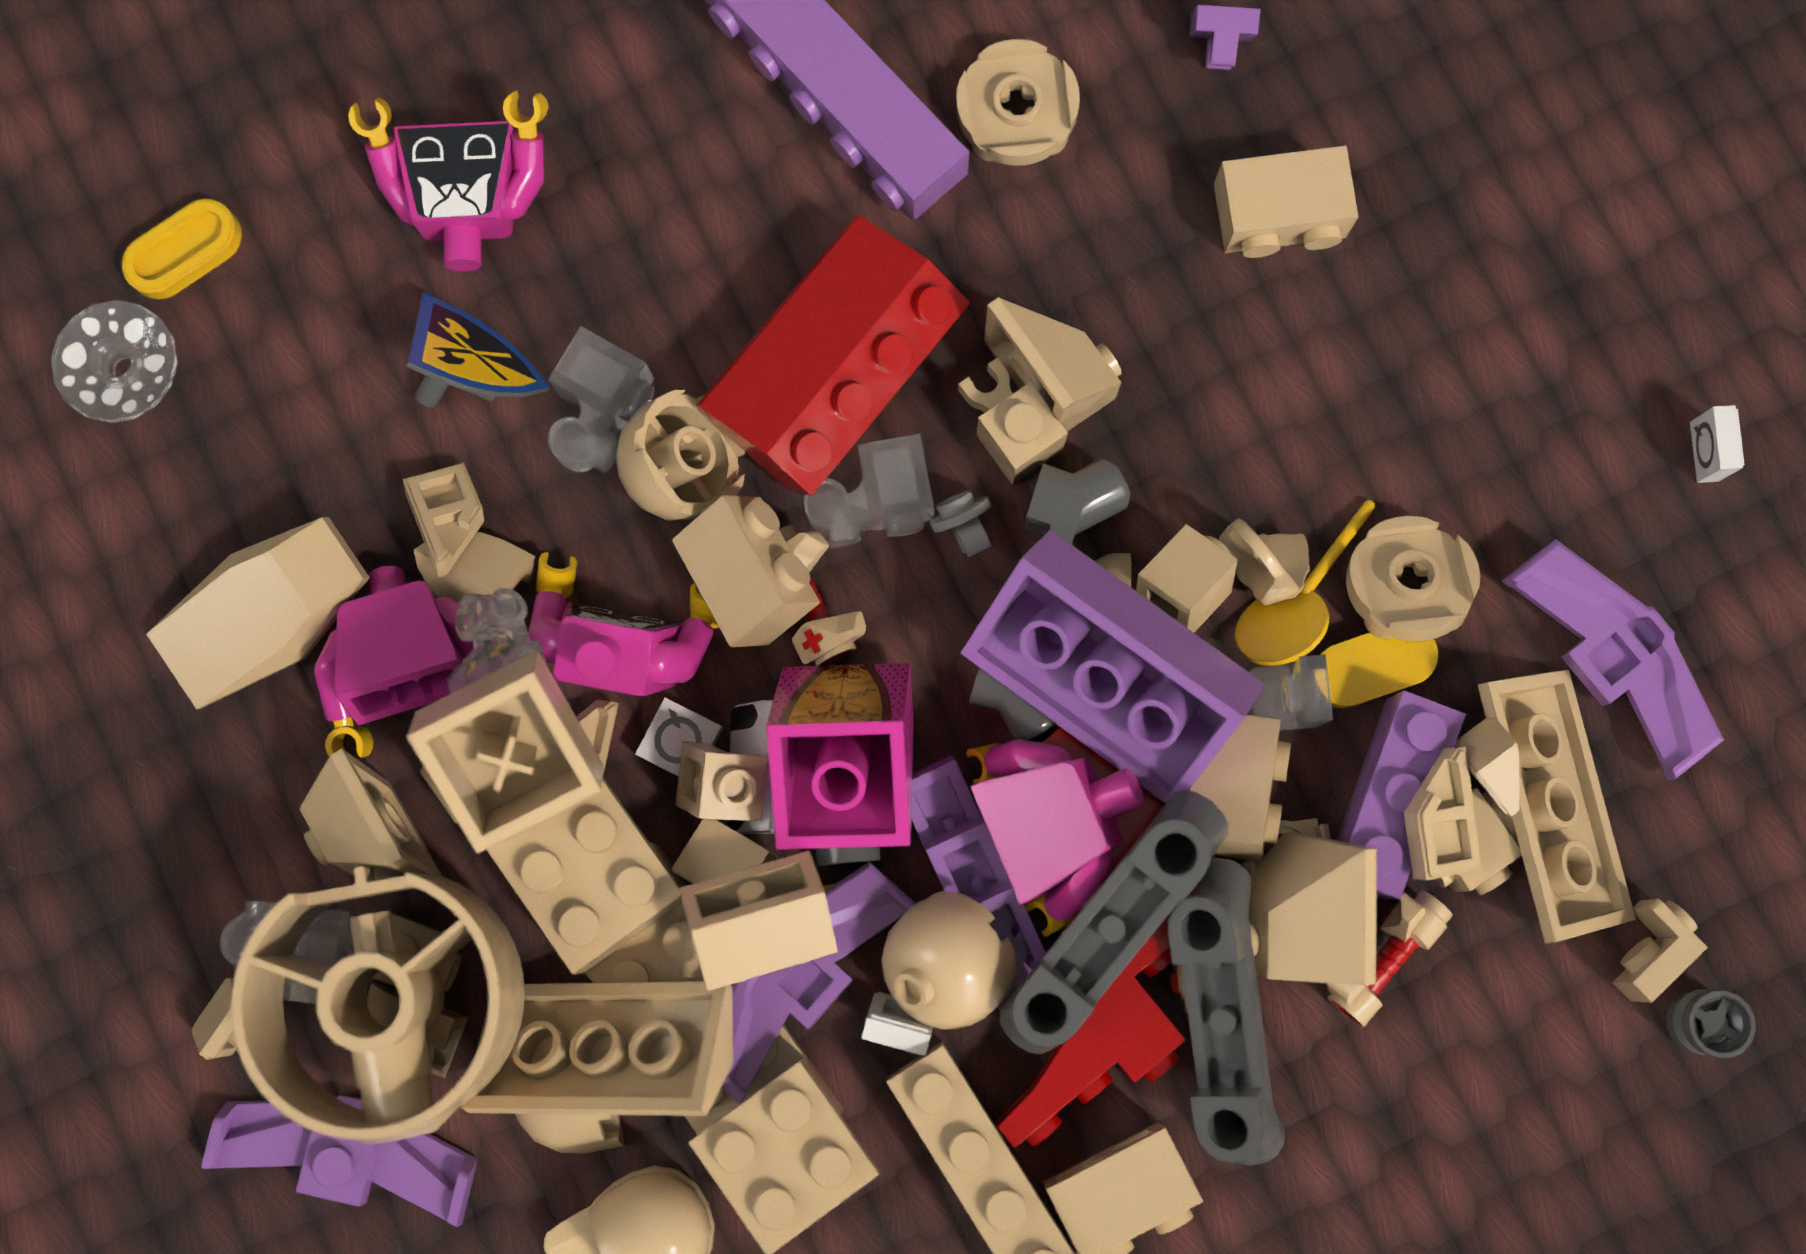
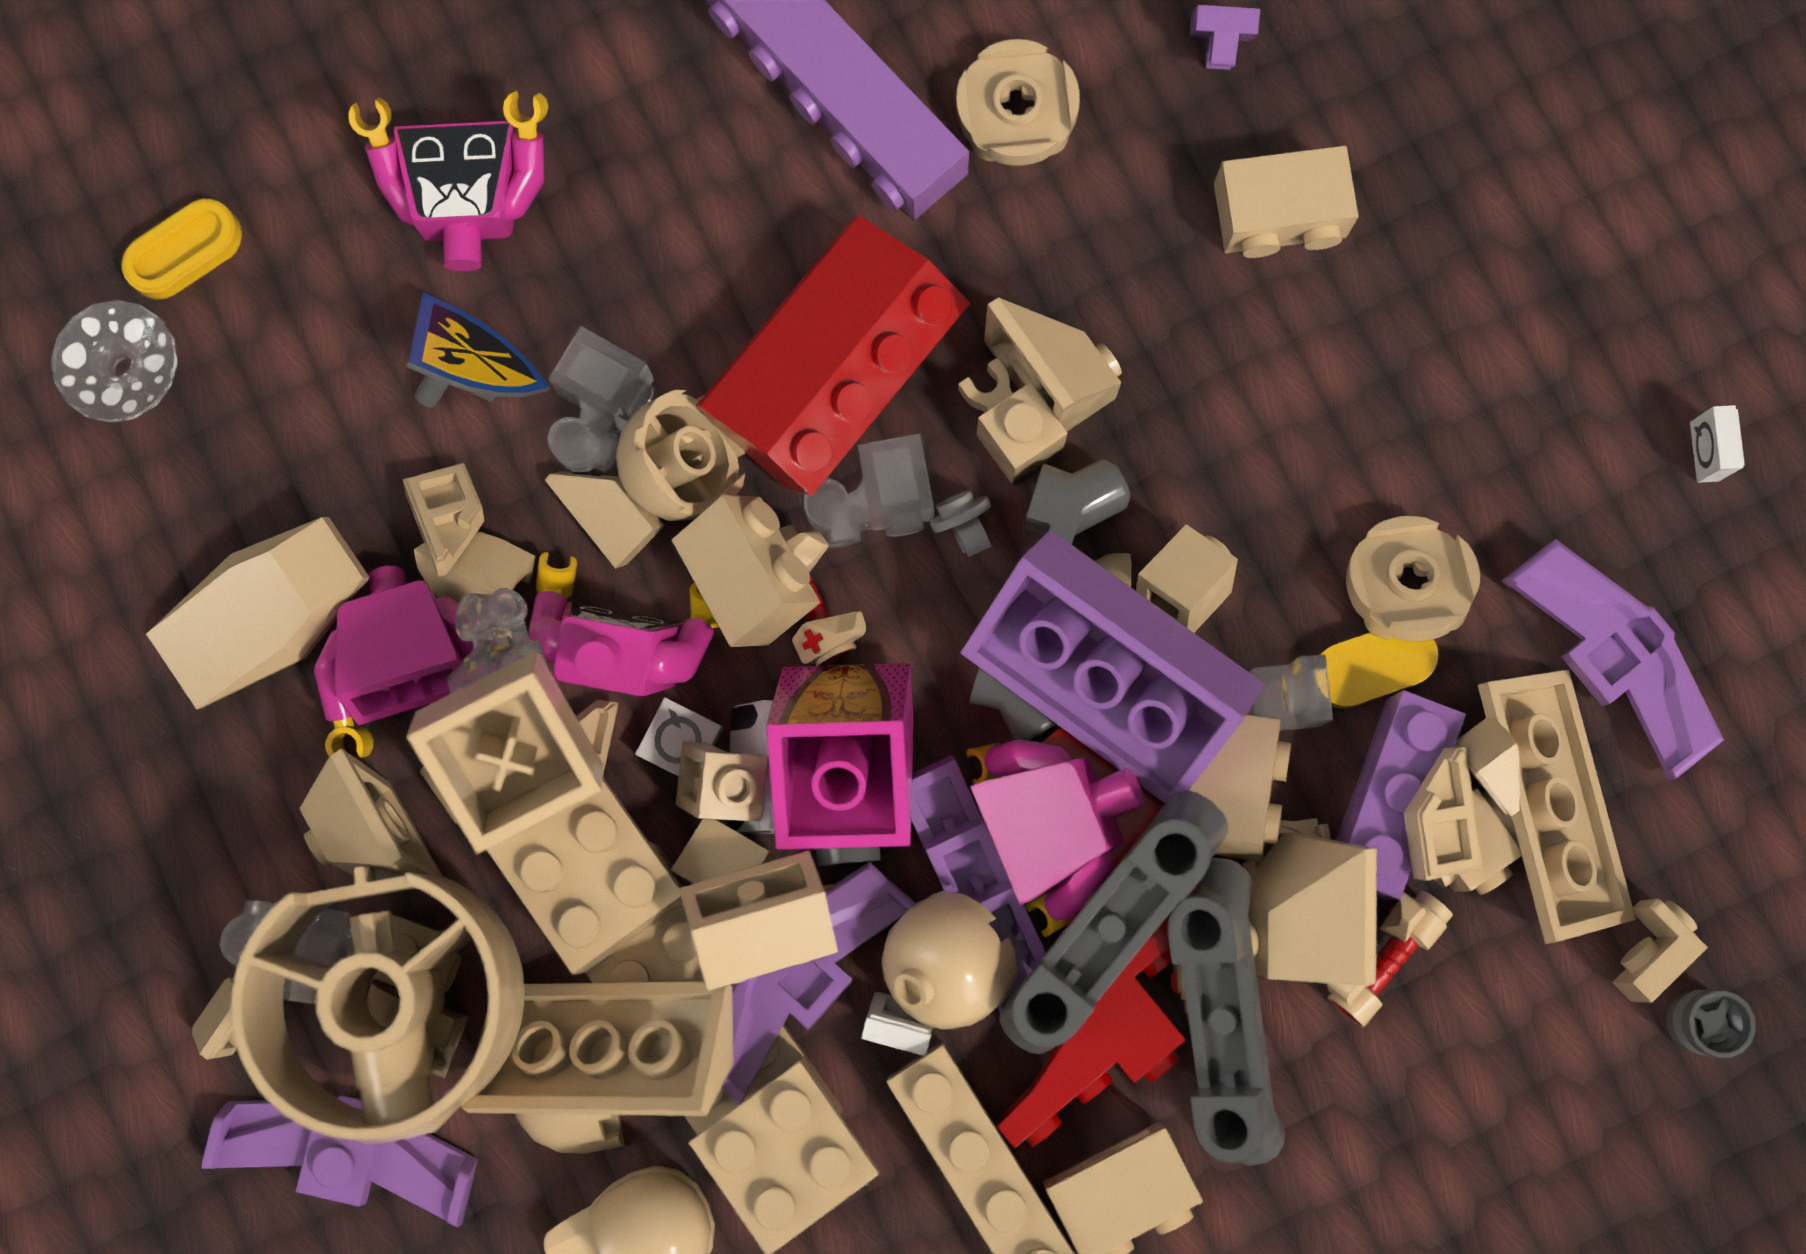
tan piece [1218,518,1310,605] -> none
yellow piece [1235,500,1375,666] -> none
none -> tan tile [545,471,665,568]

